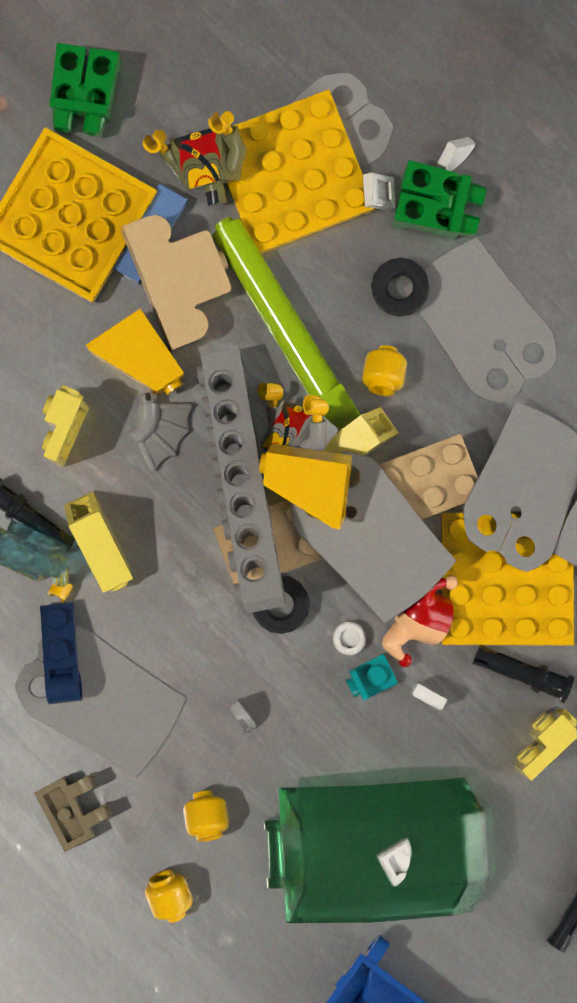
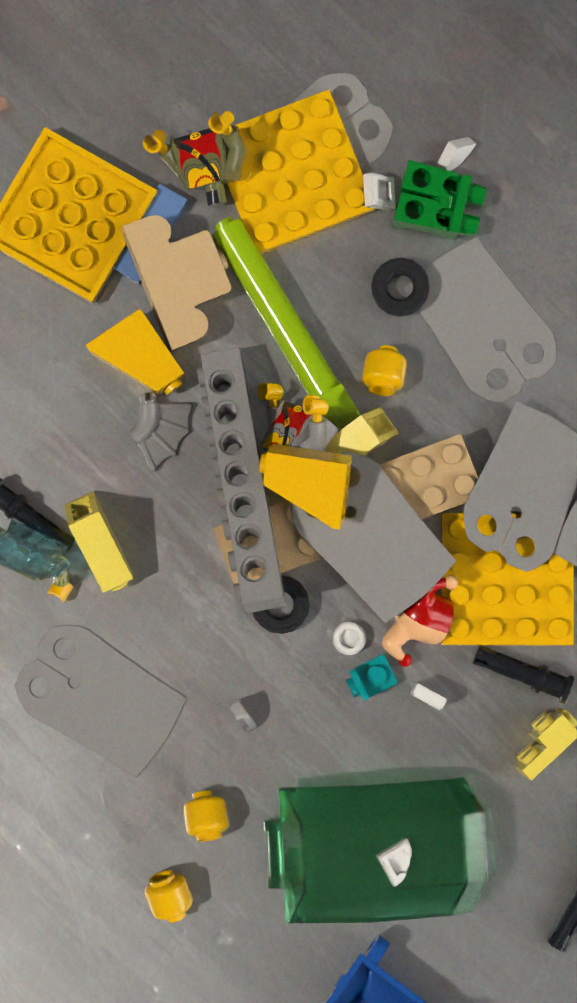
dark tan plate [34,773,113,852] -> none
dark blue plate [40,602,83,704] -> none
light yellow plate [42,385,89,467] -> none
green hips [49,43,122,138] -> none

